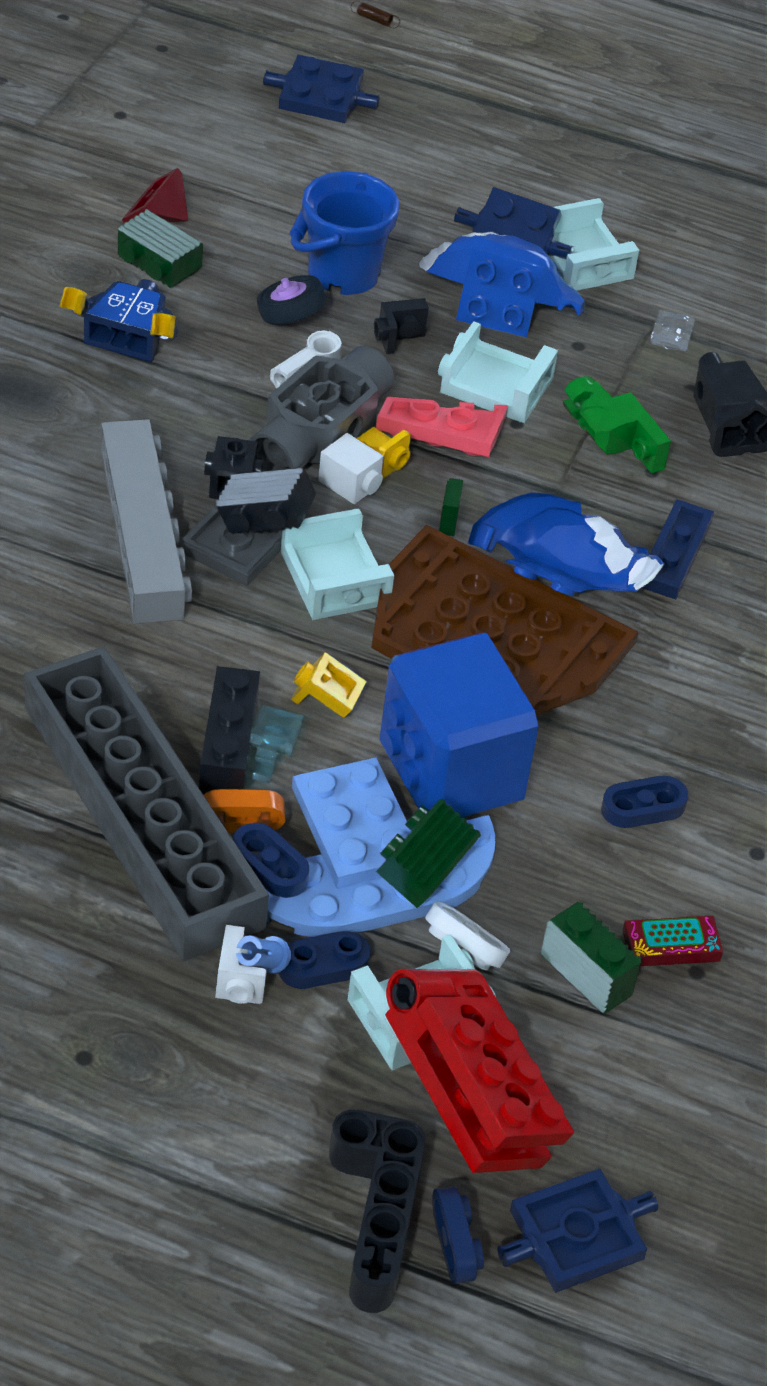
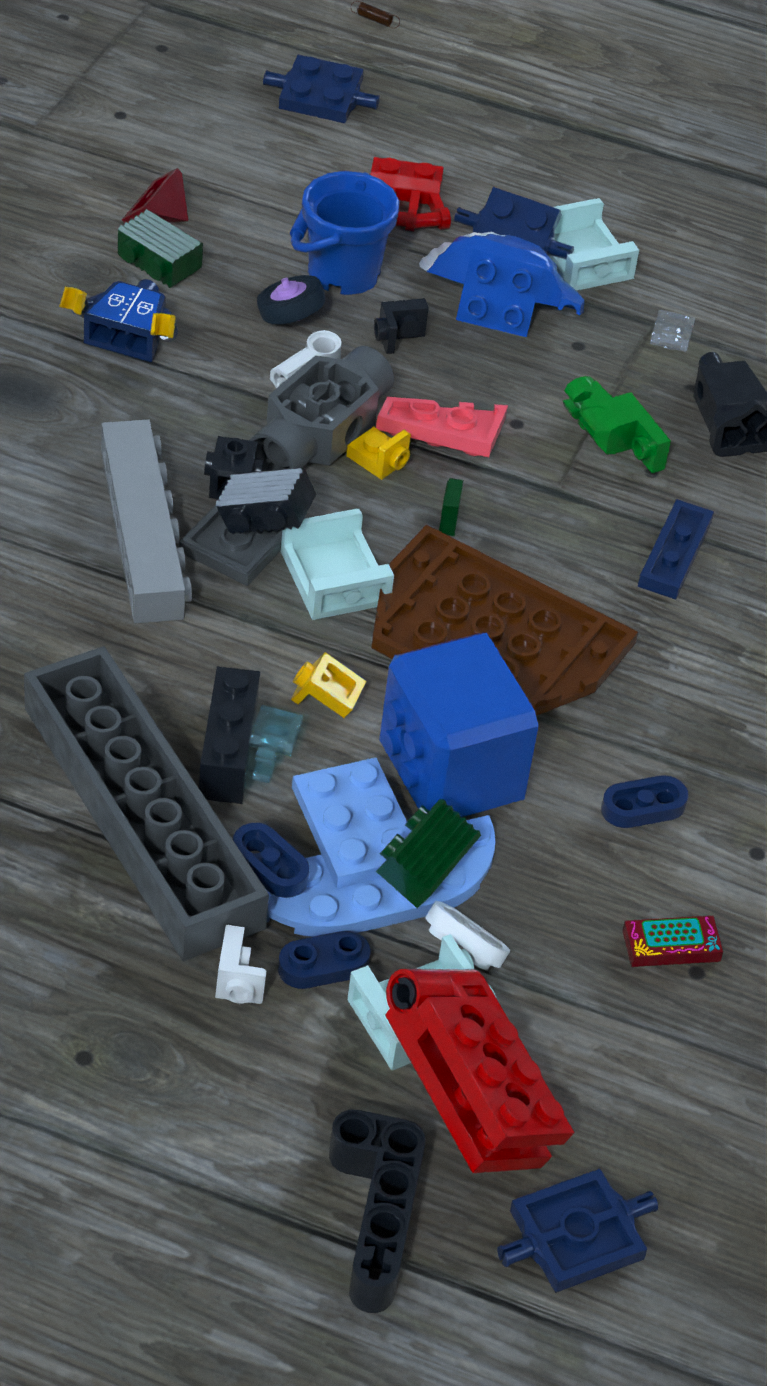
orange beam [203,789,285,833] -> none
medium blue pin [236,935,291,974] -> none
white brick [318,433,383,504] -> none
dark blue plate [432,1186,484,1284] -> none
light aqua panel [438,321,558,423] -> none
blue animal [468,492,664,596] -> none
dark green brick [540,902,641,1014] -> none
none -> red plate [370,157,451,232]

